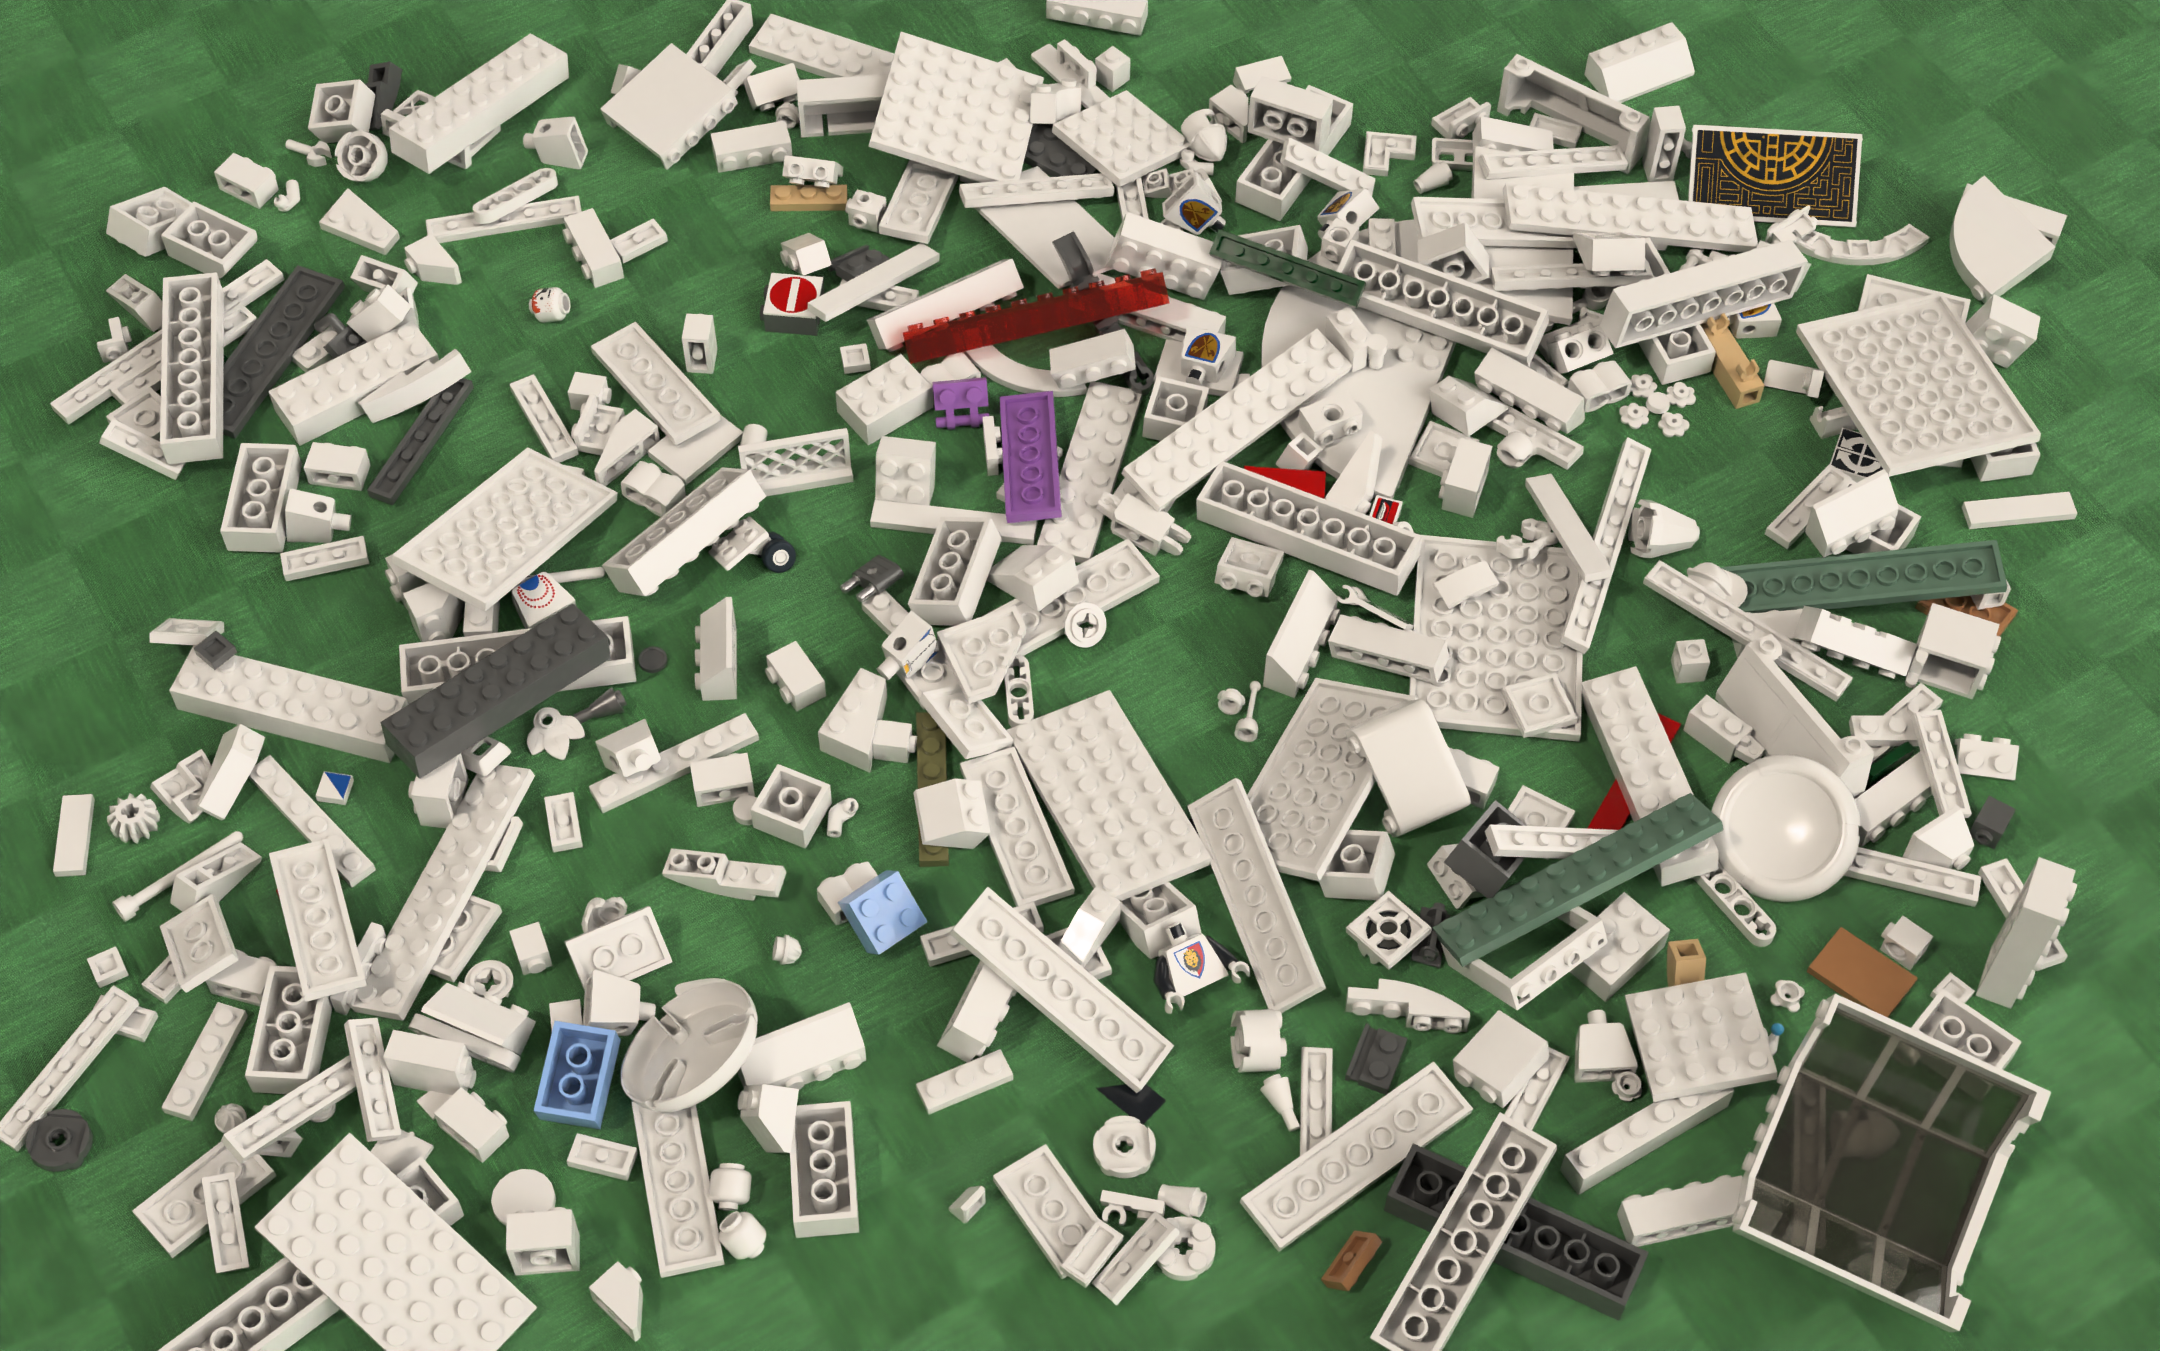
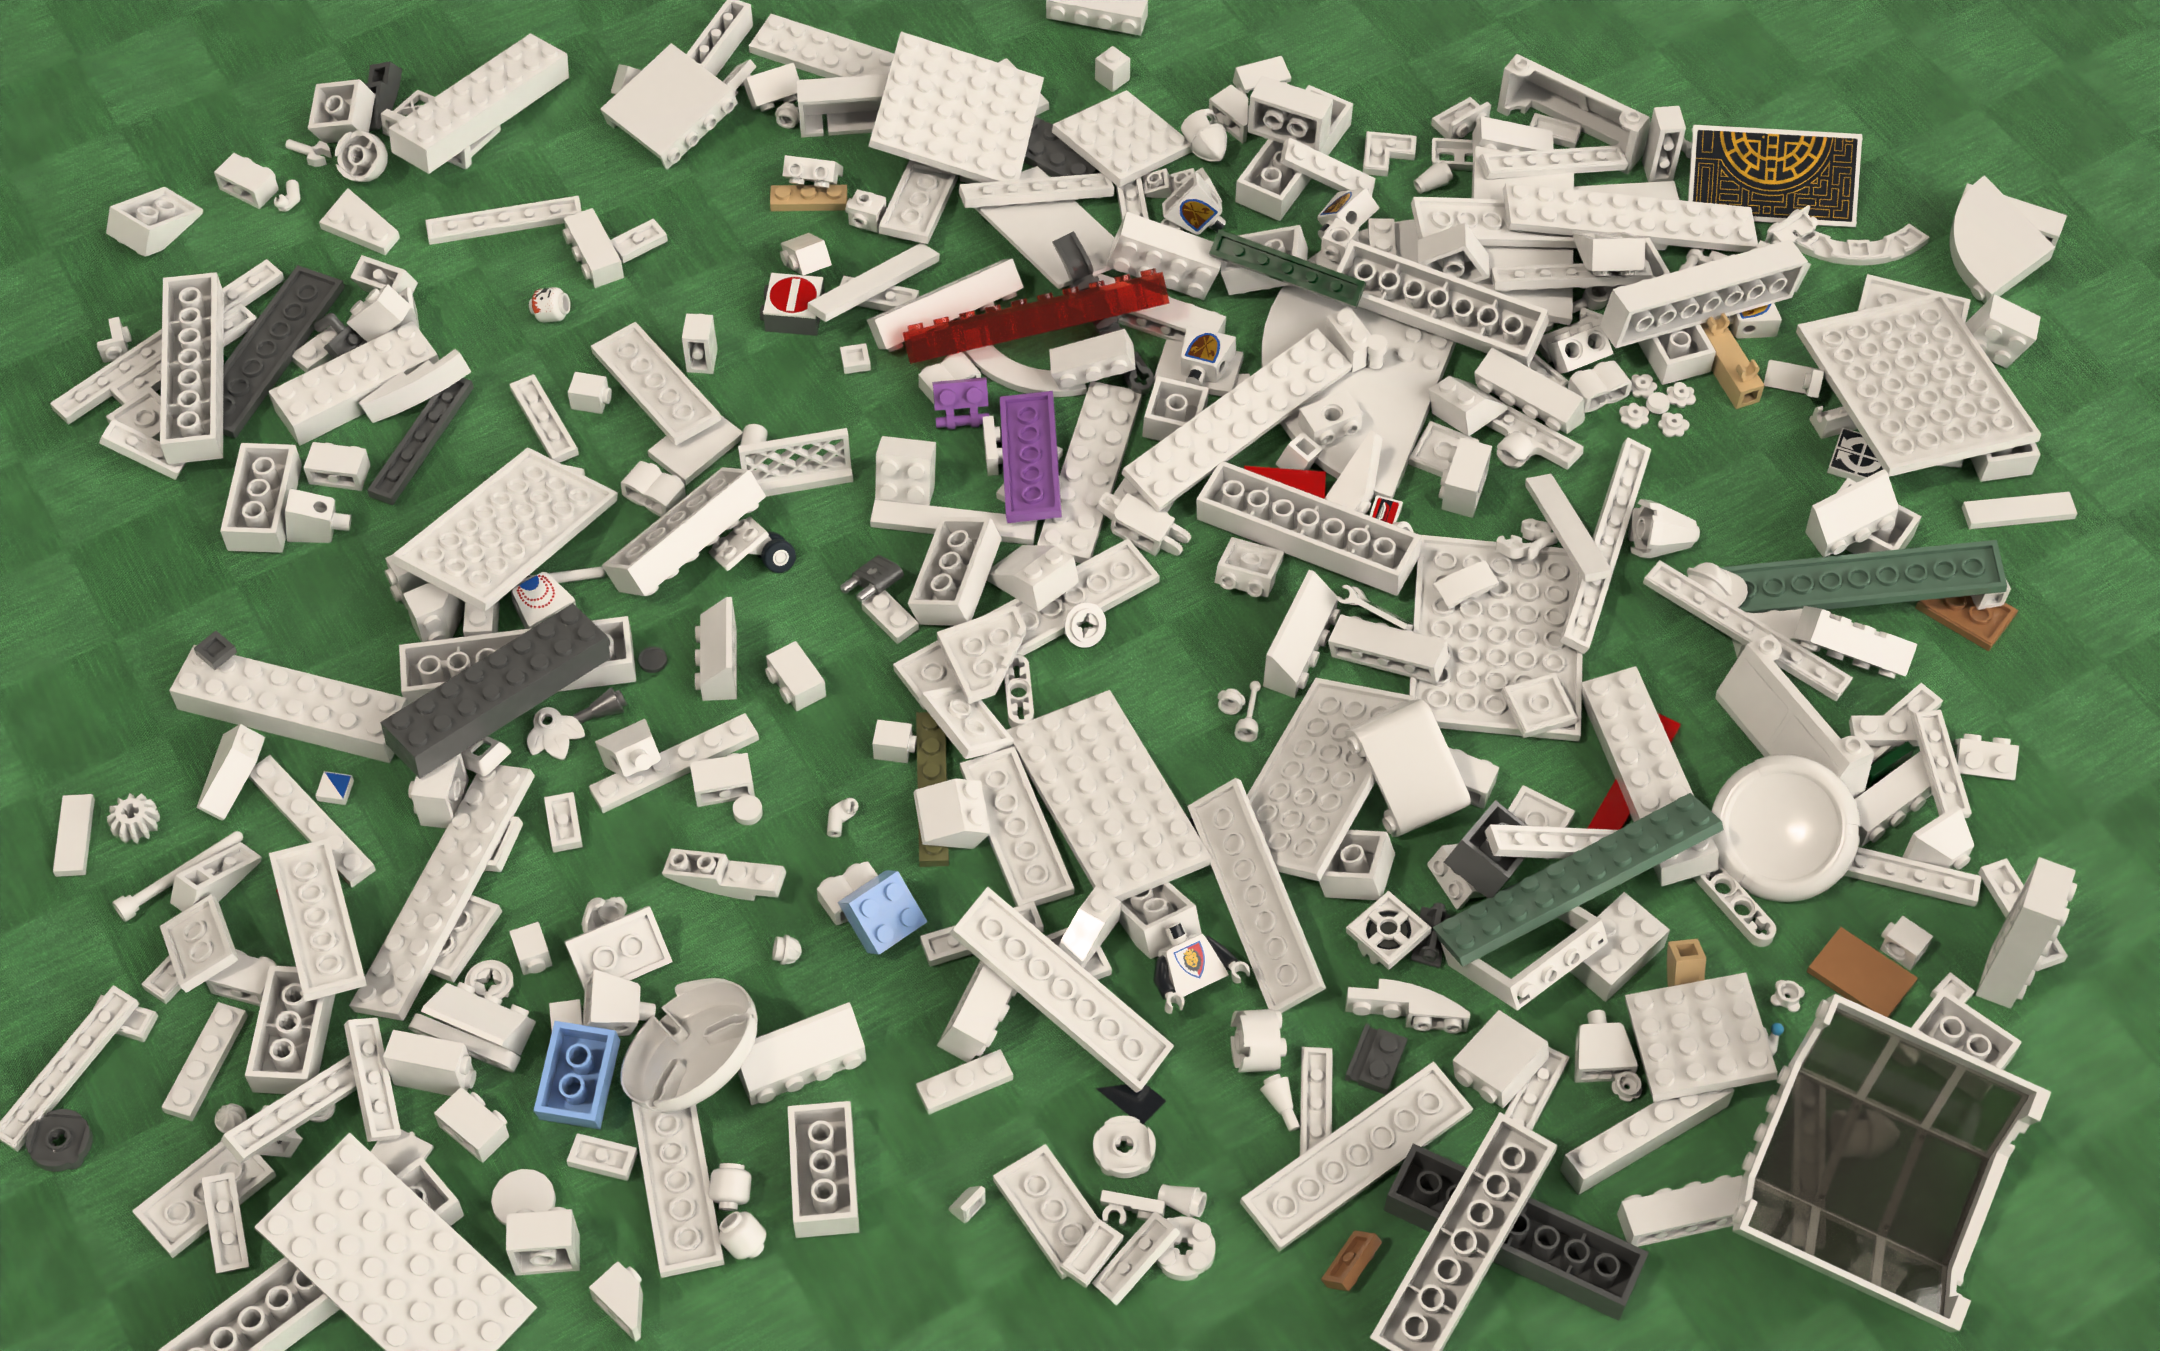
white plate [87,946,129,988] -> none
white slope [106,274,163,332] -> none
white tile [150,618,224,645] -> none
white brick [150,749,211,824] -> none
white brick [161,201,257,278] -> none
white plate [280,536,369,581] -> none
white plate [330,922,387,1016] -> none
white slope [404,234,462,285] -> none
white piece [417,1091,452,1120] -> none
white beam [473,168,558,224] -> none
white torso [523,117,588,169] -> none
white bracket [571,394,625,455] -> none
white slope [594,409,660,486] -> none
white brick [711,121,792,173] -> none
white slope [738,1084,799,1153] -> none
white brick [750,764,832,849] -> none
white wedge [818,668,887,773] -> none
dark grey plate [828,245,890,282] -> none
white brick [836,354,933,445] -> none
white torso [876,611,940,680] -> none
white brick [1030,78,1081,124] -> none
white bracket [1031,39,1110,109] -> none
white arm [1180,150,1214,175] -> none
white slope [1584,22,1695,103] -> none
white brick [1671,639,1710,684] -> none
white hinge [1683,695,1765,764] -> none
white plate [1765,464,1852,549] -> none
white container [1905,603,2001,699] -> none
dark grey brick [1970,796,2016,849] -> none

